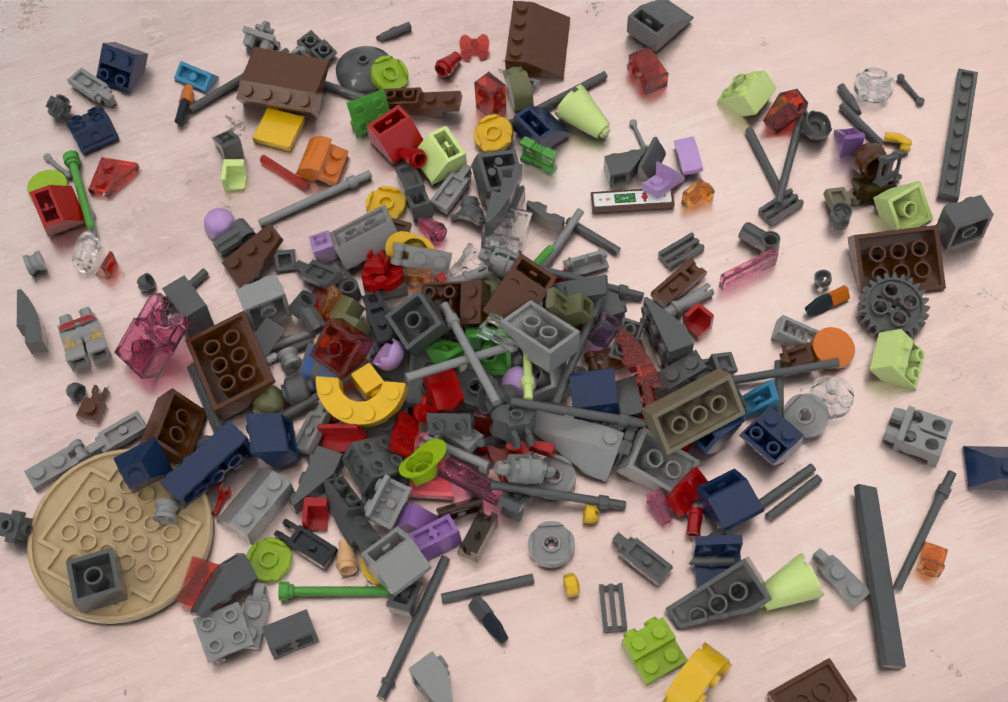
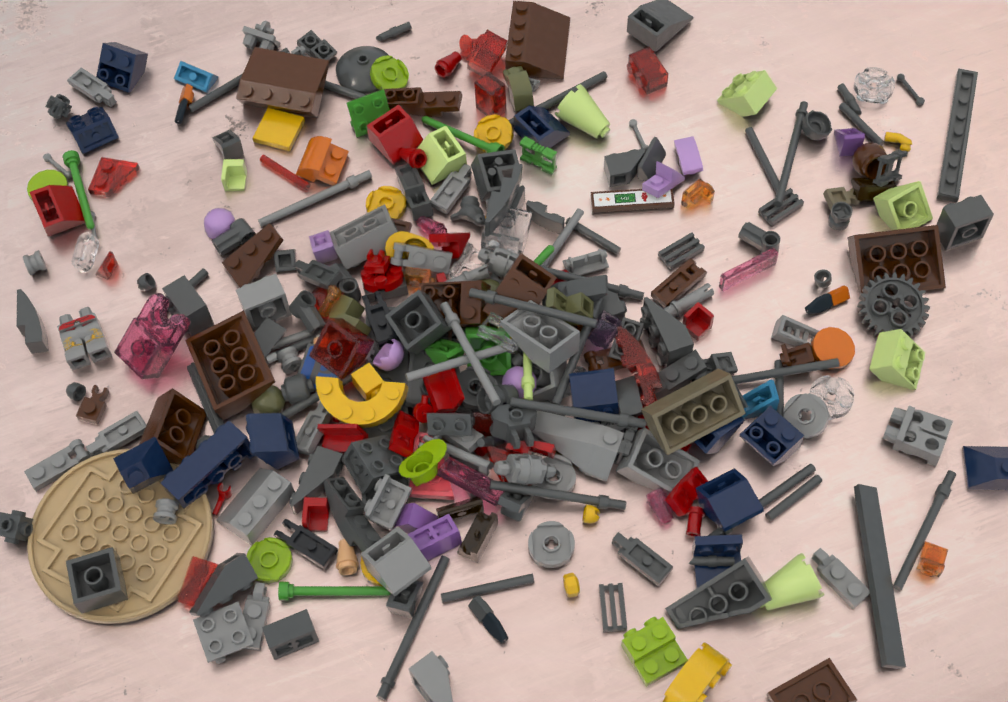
clear red slope [763,88,808,135] -> none
none -> bright green piece [422,116,505,153]
none -> red slope [429,232,470,258]
none -> clear red brick [466,29,508,79]
none -> dark grey bar [469,288,598,328]

